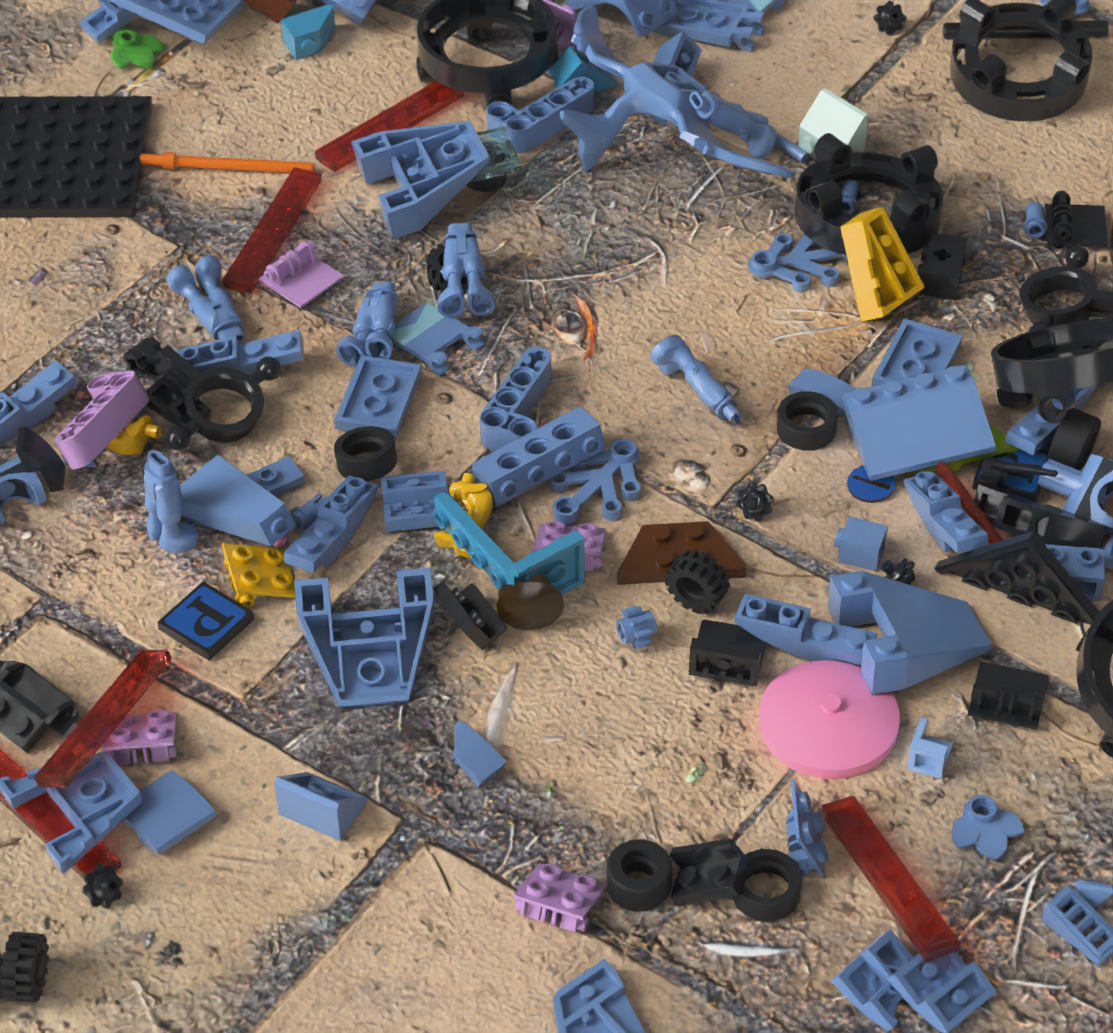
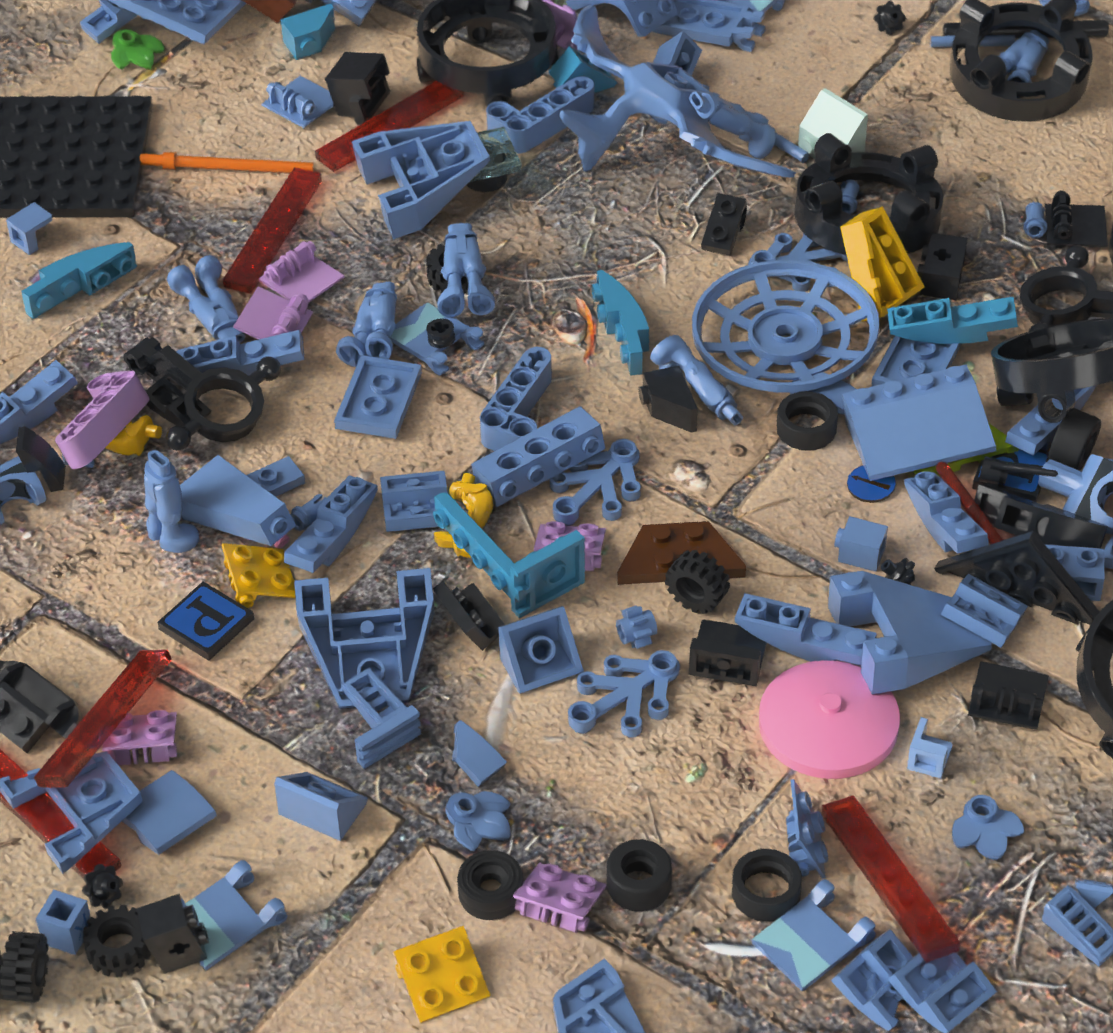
black tyre [334,426,397,481] -> none
dark brown dish [496,576,564,630] -> none
black bracket [670,839,750,906] -> none
black plant [736,481,774,522] -> none
none -> medium blue panel [6,202,52,255]
none -> dark azure slope [21,242,137,319]
none -> medium blue brick [36,889,91,955]
none -> black tyre [83,905,151,977]
none -> black brick [136,893,209,974]
none -> medium blue flag [185,860,288,971]
none -> lavender hinge [233,286,313,340]
none -> medium blue hinge [262,76,334,128]
none -> black plate [325,52,390,125]
none -> medium blue slope [341,668,407,728]
none -> medium blue tile [355,705,421,769]
none -> yellow hinge [393,926,490,1023]
none -> black bush [426,318,455,348]
none -> medium blue plate [445,791,511,852]
none -> black tyre [457,850,524,920]
none -> medium blue slope [499,606,584,693]
none -> medium blue plant [568,650,680,737]
none -> dark azure slope [592,270,649,376]
none -> black slope [638,366,698,432]
none -> medium blue dish [692,260,879,392]
none -> black plate [701,193,747,256]
none -> medium blue flag [752,879,876,992]
none -> dark azure slope [887,297,1018,344]
none -> medium blue bar [930,35,1015,47]
none -> medium blue slope [941,574,1028,648]
none -> medium blue piece [998,30,1049,98]

